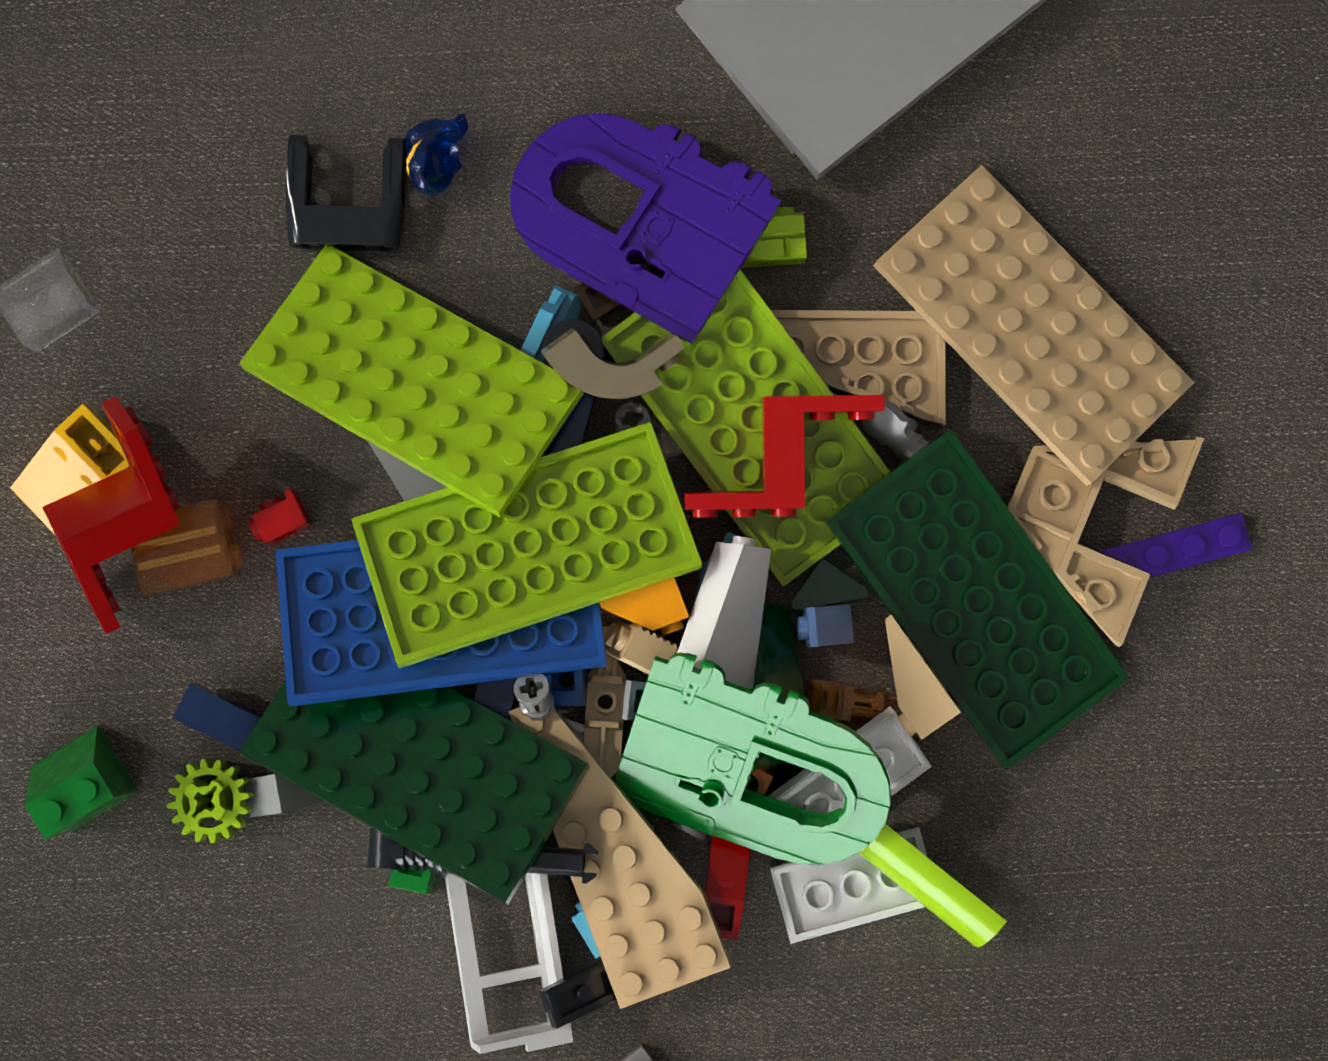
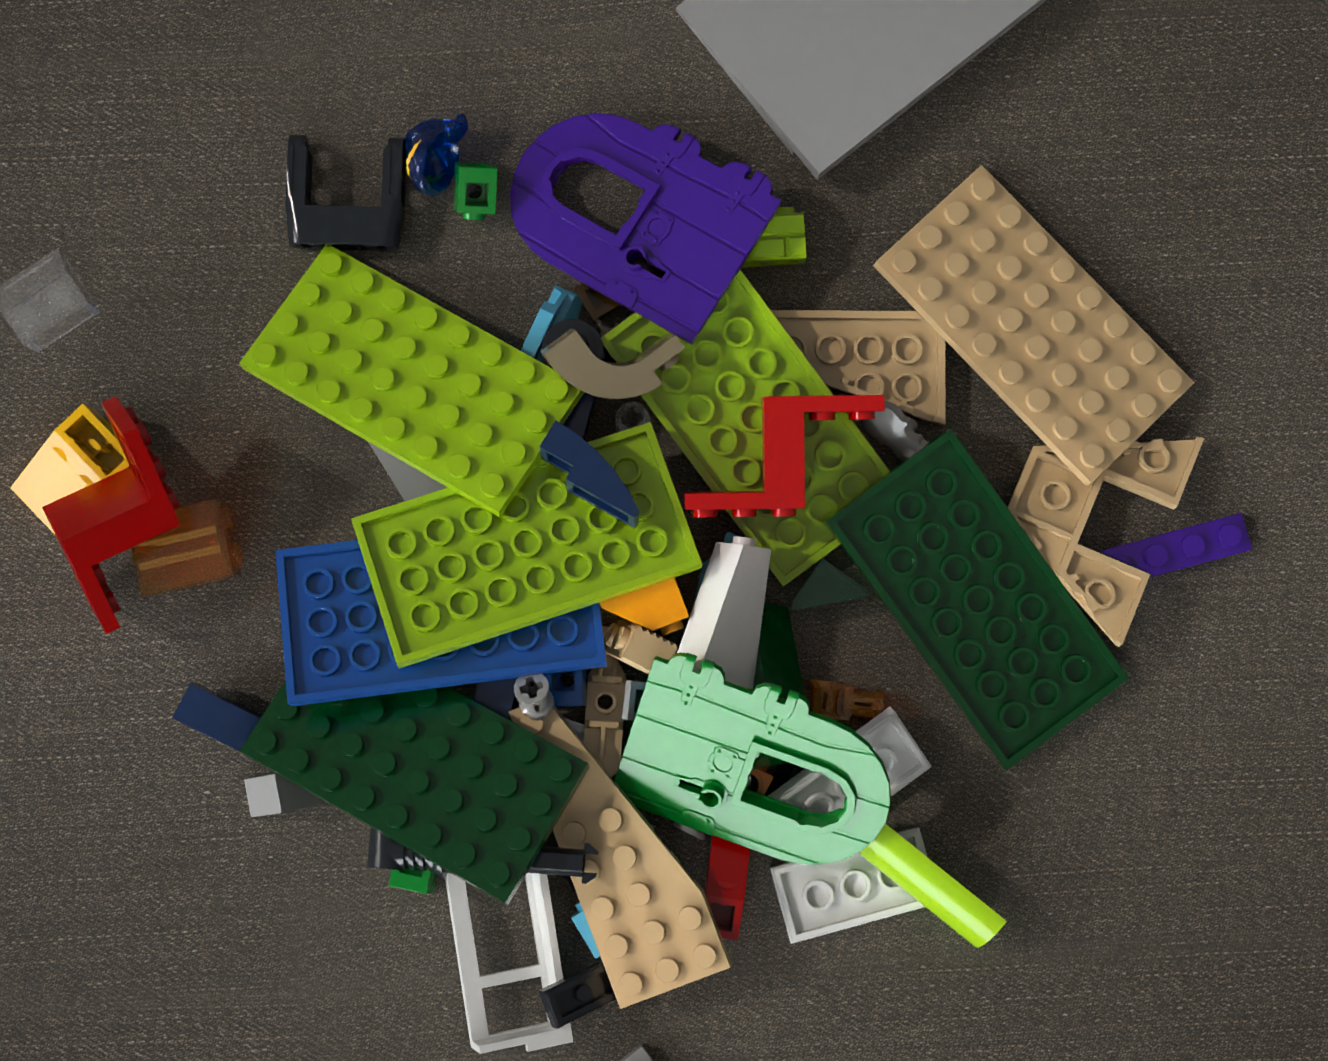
green slope [24,726,138,840] -> none
lime gear [167,758,254,843] -> none
red brick [248,488,313,545] -> none
medium blue slope [795,604,854,648] -> none
tan slope [885,614,962,740] -> none
none -> green brick [454,162,498,220]
none -> dark blue slope [539,421,639,529]

